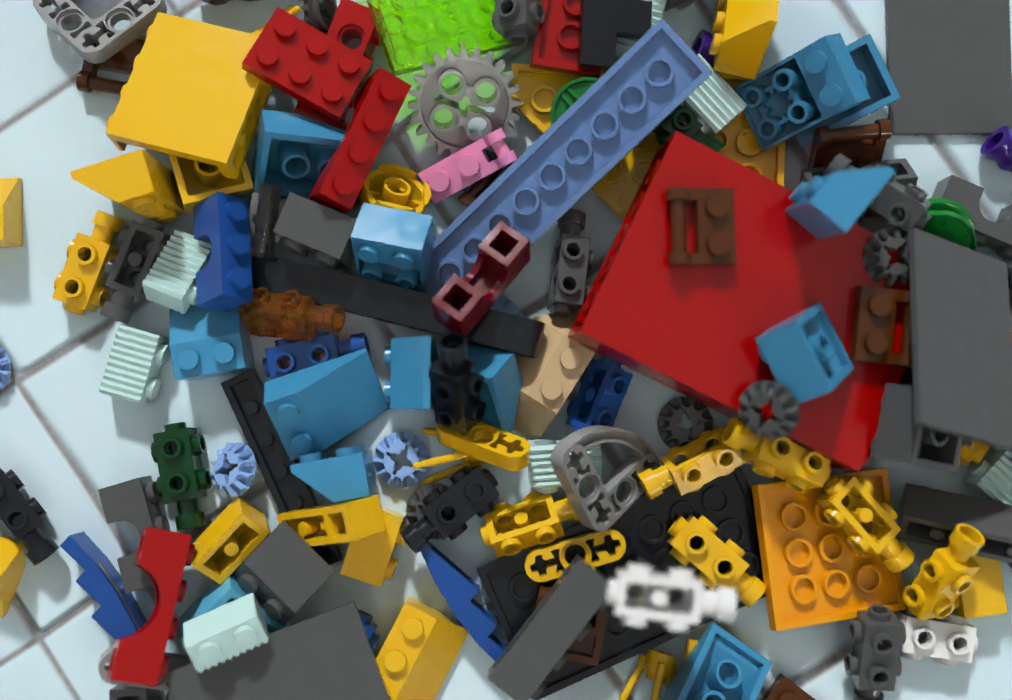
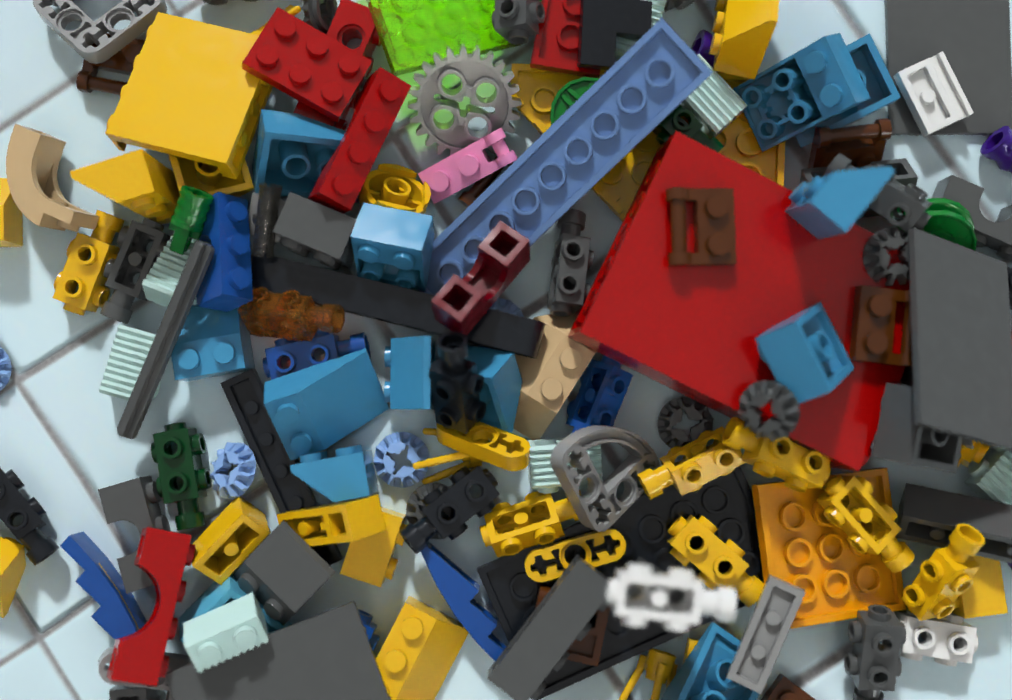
none -> tan arch [6,124,99,232]
none -> dark grey axle [117,240,215,439]
none -> green hinge [168,186,214,255]
none -> light grey plate [726,574,806,694]
none -> white plate [893,51,974,138]

